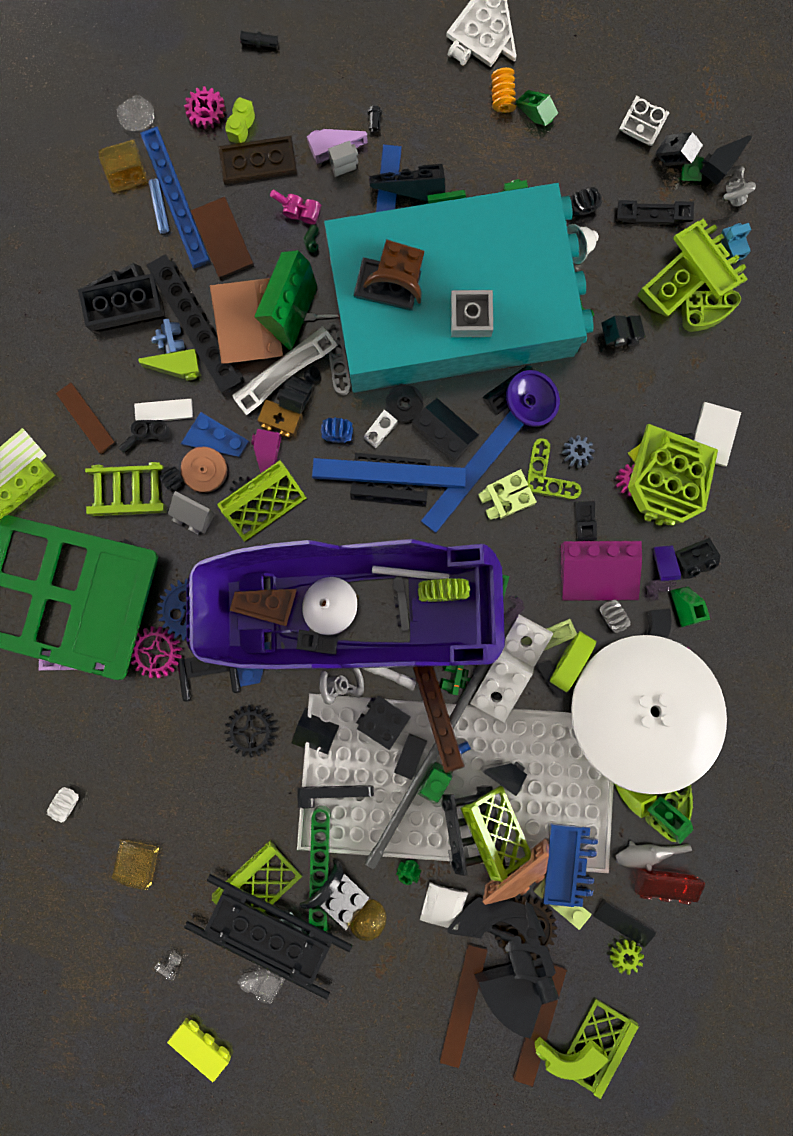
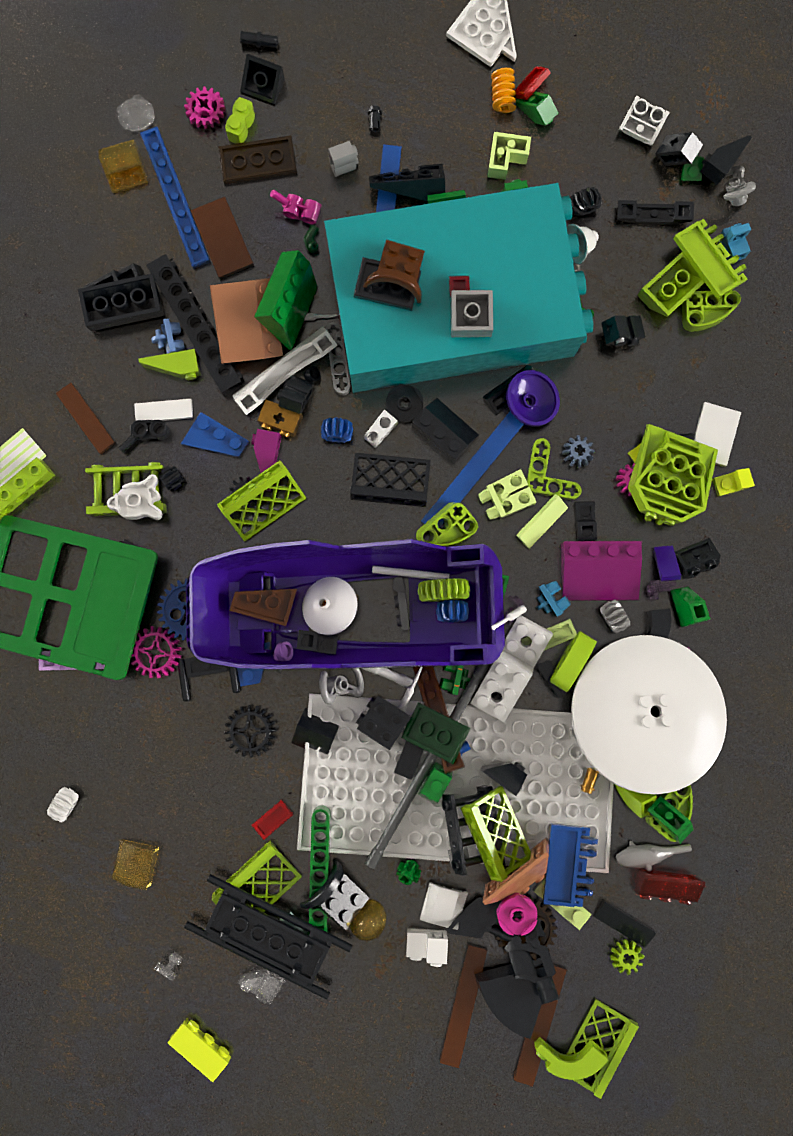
medium blue axle [149,178,169,234] -> none
light grey slope [168,491,215,534] -> none
nougat wheel [181,447,227,493] -> none
black beam [297,785,374,808] -> none
lavender slope [307,129,368,164] -> none
blue tile [312,458,466,488] -> none
white bush [447,40,472,66] -> none
none -> white tile [107,474,163,520]
none -> black slope [240,54,285,104]
none -> red tile [251,799,294,840]
none -> medium lavender tile [273,641,293,662]
none -> white piece [398,667,423,711]
none -> dark green tile [401,702,471,764]
none -> white brick [406,928,448,967]
none -> lime beam [416,502,478,546]
none -> blue gear [436,600,469,623]
none -> dark red tile [449,276,470,298]
none -> yellowish green brick [487,132,531,180]
none -> white piece [491,605,527,630]
none -> dark pink plate [496,893,538,936]
none -> red tile [514,66,551,100]
none -> yellowish green tile [517,494,568,549]
none -> dark azure hips [537,581,571,617]
none -> pearl gold pin [580,768,599,794]
none -> neon yellow slope [712,468,755,497]

